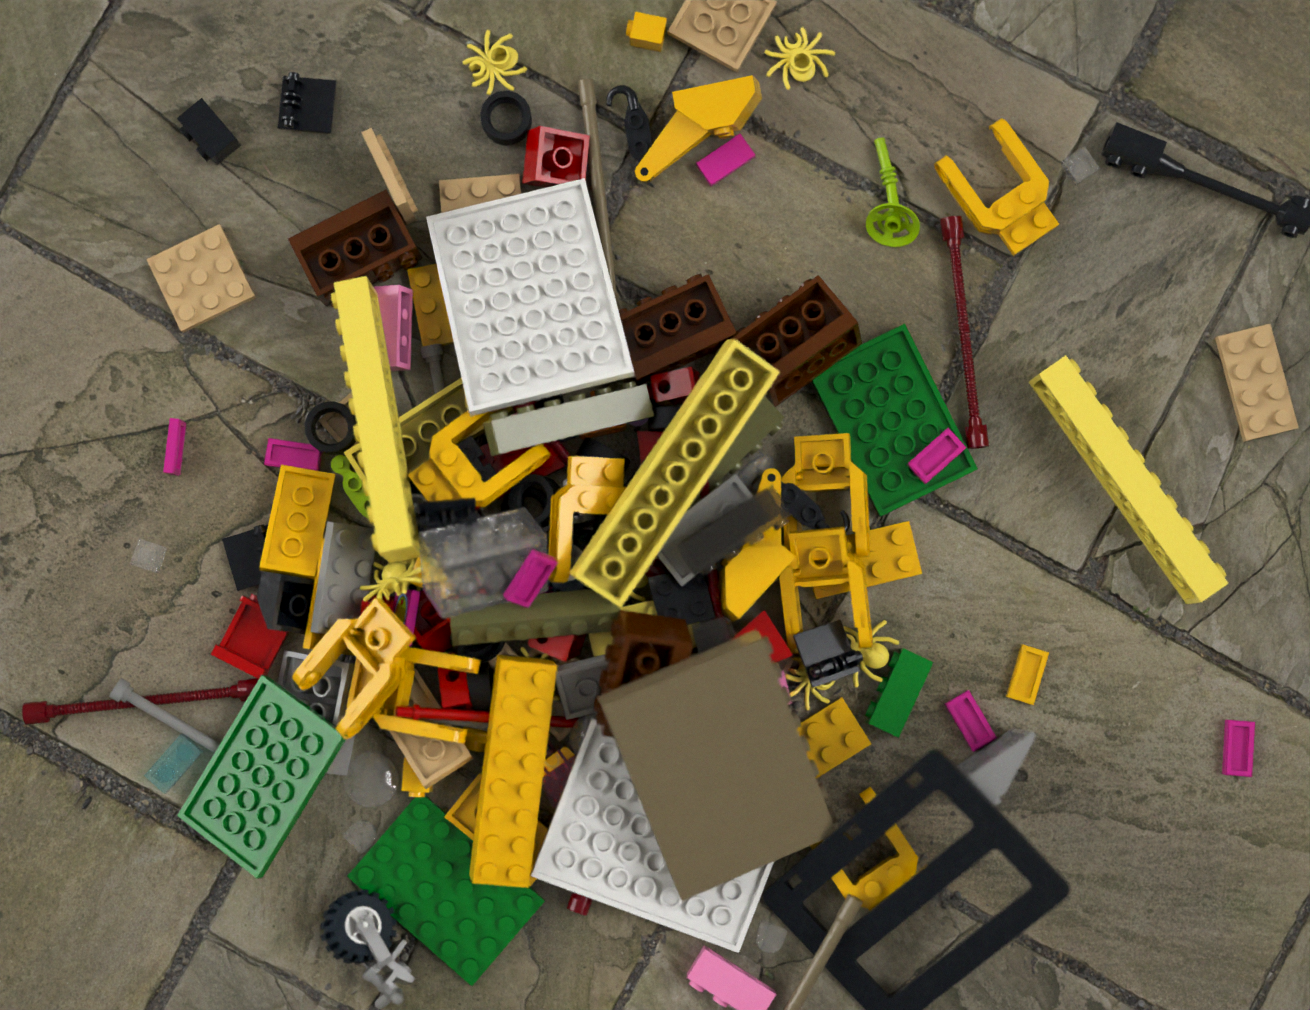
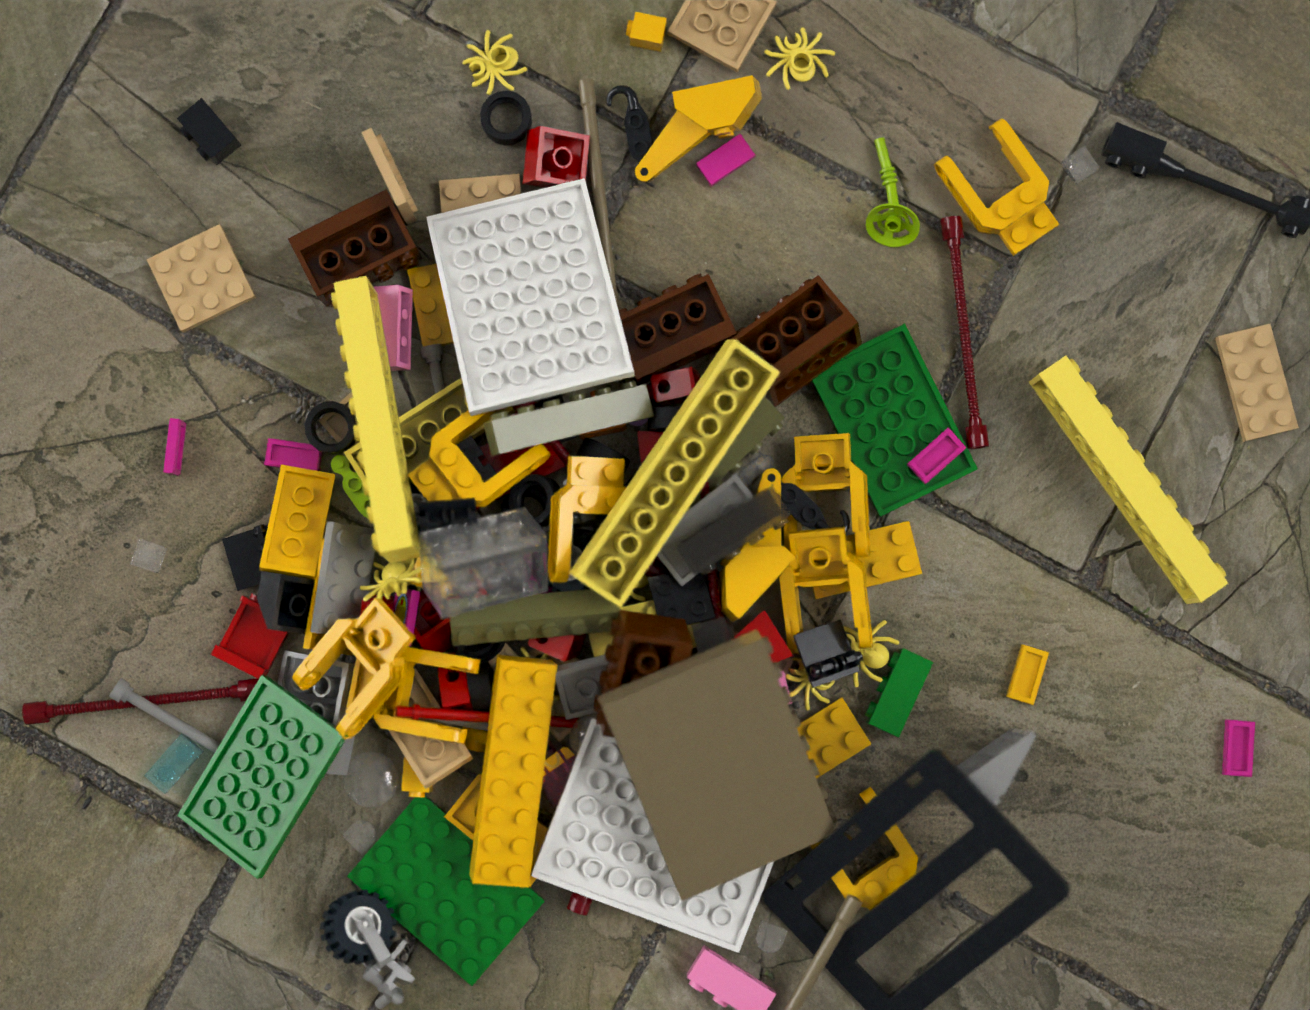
black hinge [277,72,336,133] -> none
dark pink tile [503,549,558,608] -> none
dark pink tile [944,690,997,752] -> none

